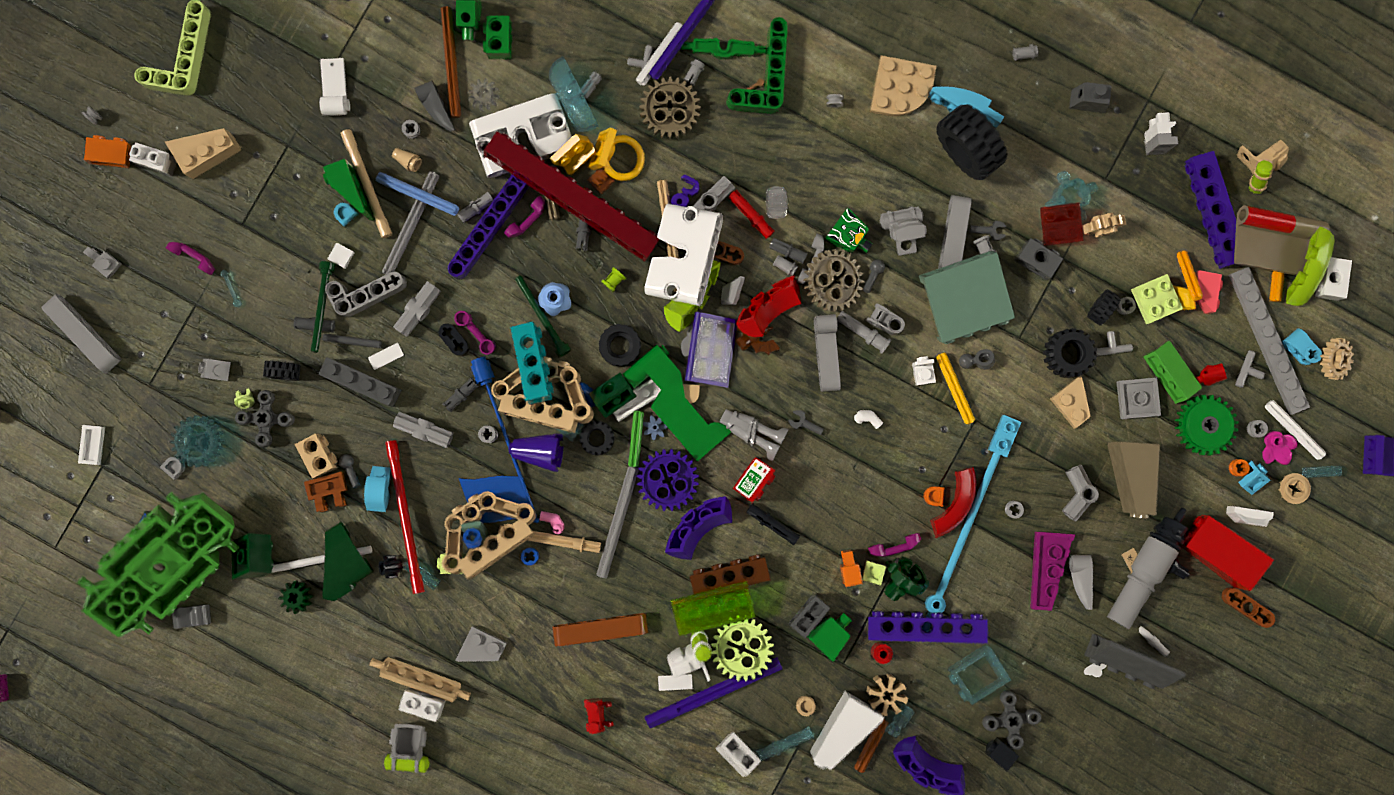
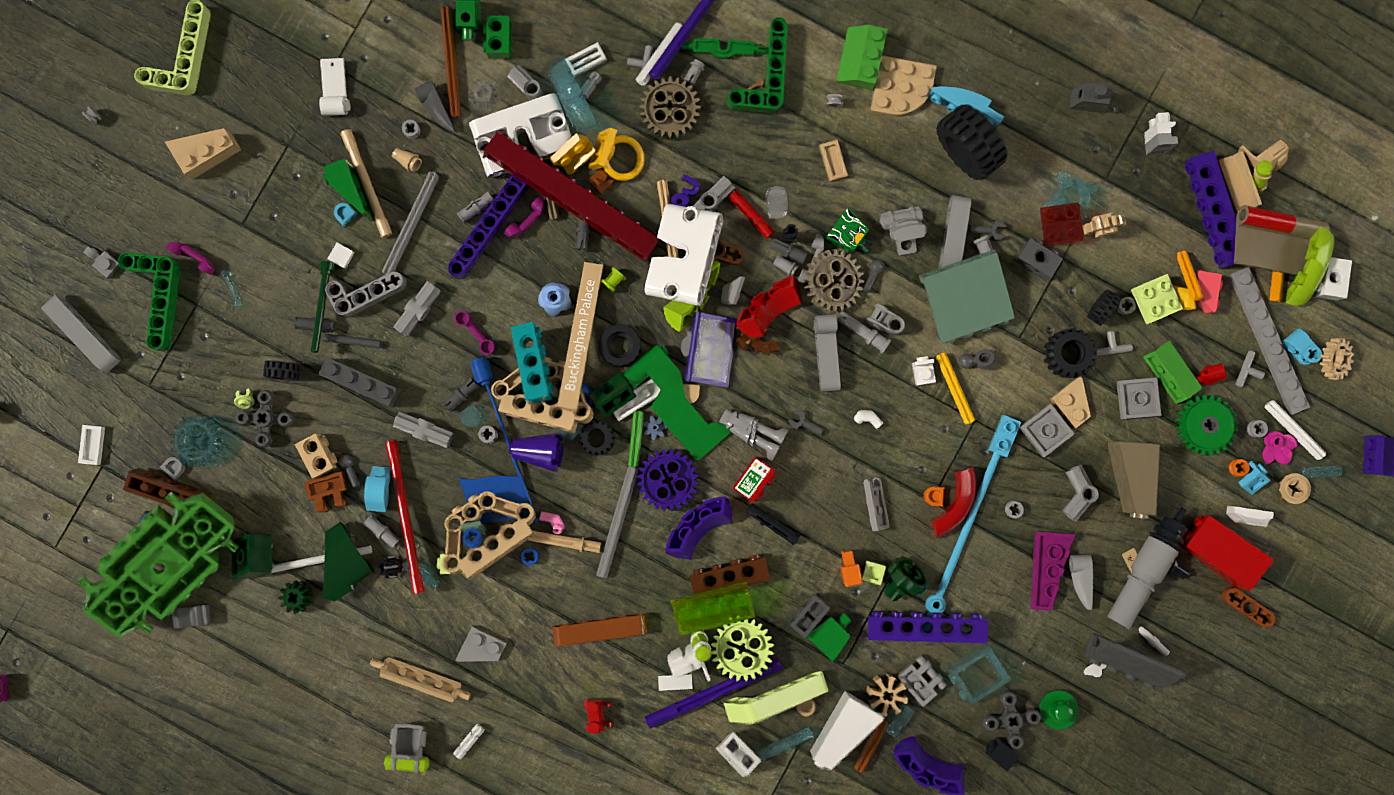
orange brick [84,135,132,168] -> none
white hips [129,142,177,176] -> none
light grey bracket [198,359,231,381] -> none
white sticker [368,343,404,370] -> none
medium blue axle [376,172,459,216] -> none
white brick [399,687,446,722] -> none
black beam [439,323,469,356] -> none
dark green piece [515,275,571,358] -> none
magenta bar [868,533,921,557] -> none
red brick [871,642,893,664] -> none
light grey pin [1013,44,1038,61] -> none
none -> green beam [118,253,181,352]
none -> reddish brown brick [123,468,212,507]
none -> light grey pin [364,515,401,549]
none -> white axle [453,724,484,759]
none -> clear light blue tile [458,404,481,427]
none -> light grey piece [508,65,543,101]
none -> tan tile [557,262,603,411]
none -> white tile [564,42,607,77]
none -> yellowish green beam [724,671,828,724]
none -> black pin [782,224,798,243]
none -> tan tile [819,140,848,182]
none -> bright green slope [836,25,888,91]
none -> light grey hinge [863,477,890,531]
none -> light grey plate [897,655,947,707]
none -> light grey plate [1019,404,1074,457]
none -> green plate [1039,690,1079,730]
none -> tan panel [1218,151,1262,215]

